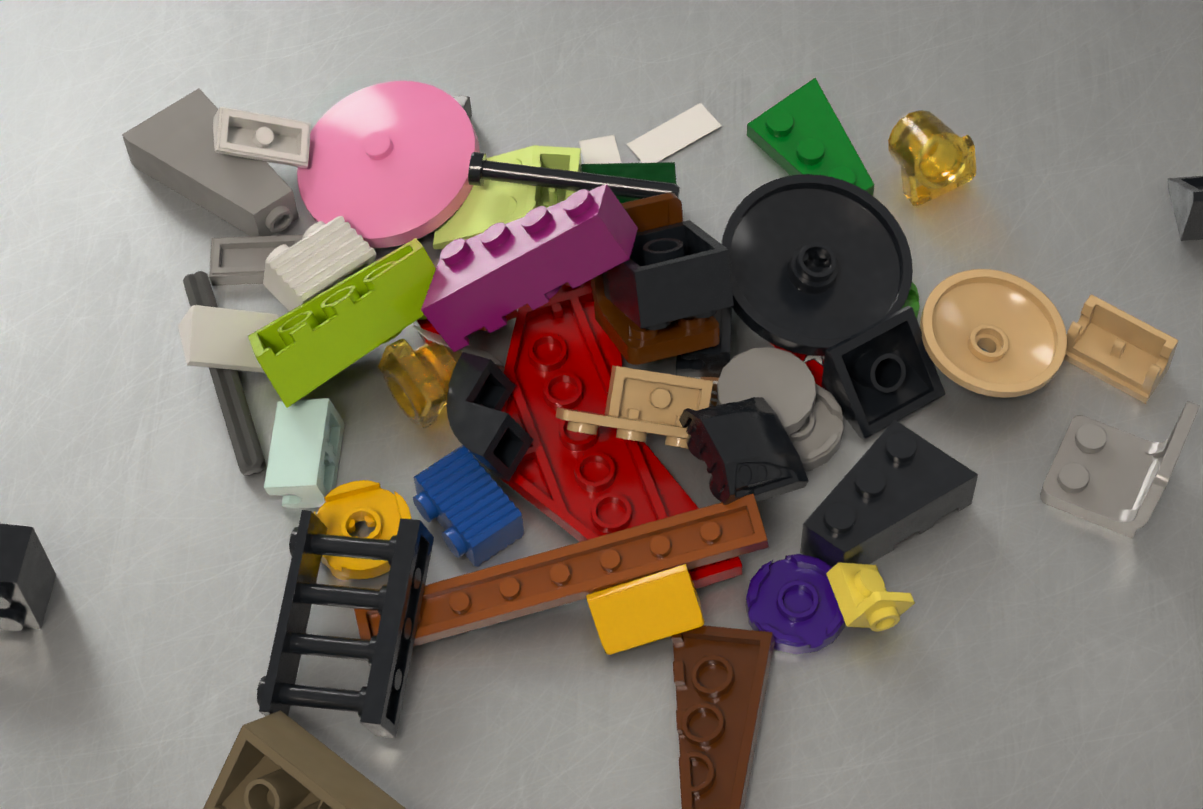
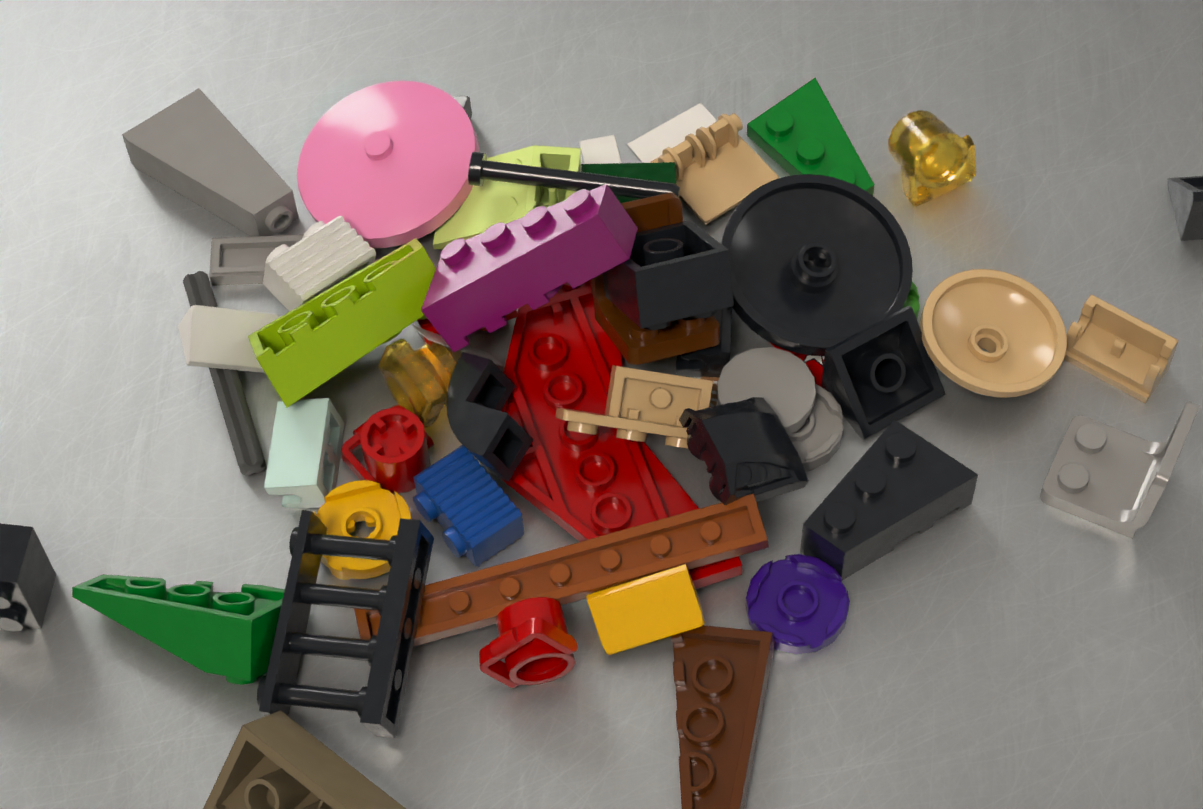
white slope [213,107,311,168] -> none
light yellow bracket [826,562,915,632] -> none
none -> green wedge [72,574,285,685]
none -> red piece [341,405,434,494]
none -> red piece [479,597,578,688]
none -> tan hinge [650,113,779,225]

